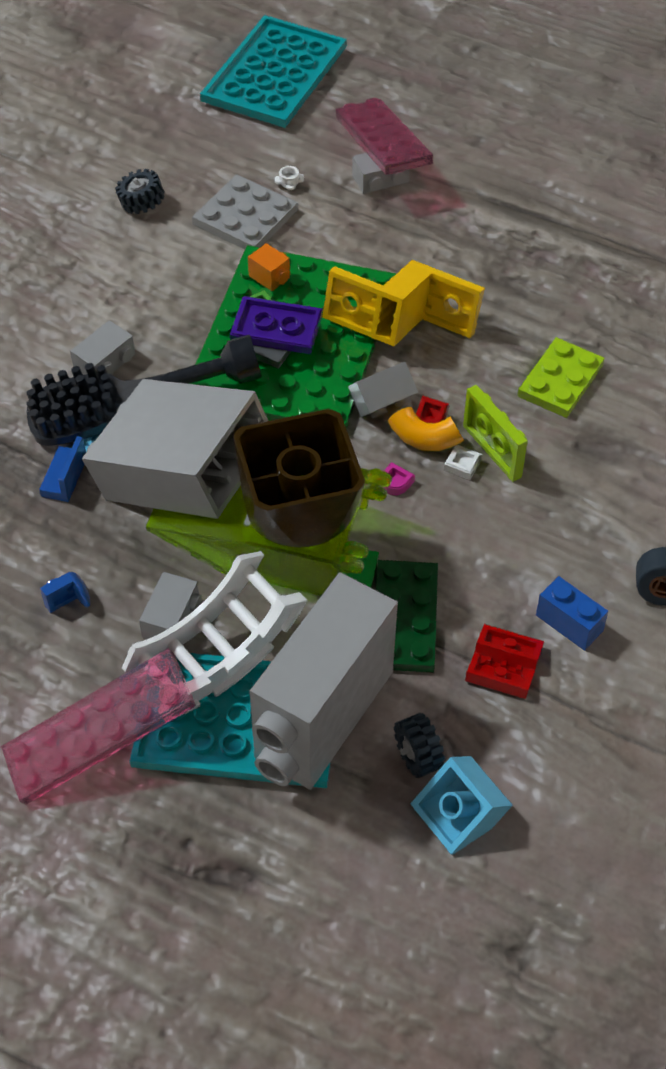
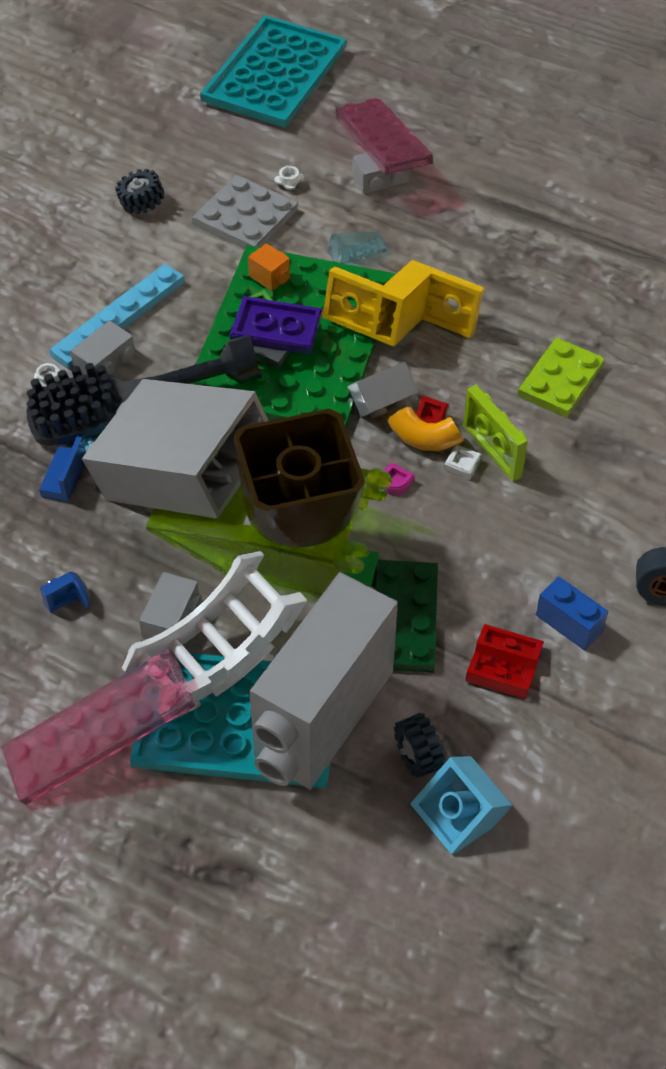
none -> white plate [34,363,60,387]
none -> medium azure plate [49,263,184,370]
none -> clear light blue slope [328,232,387,264]

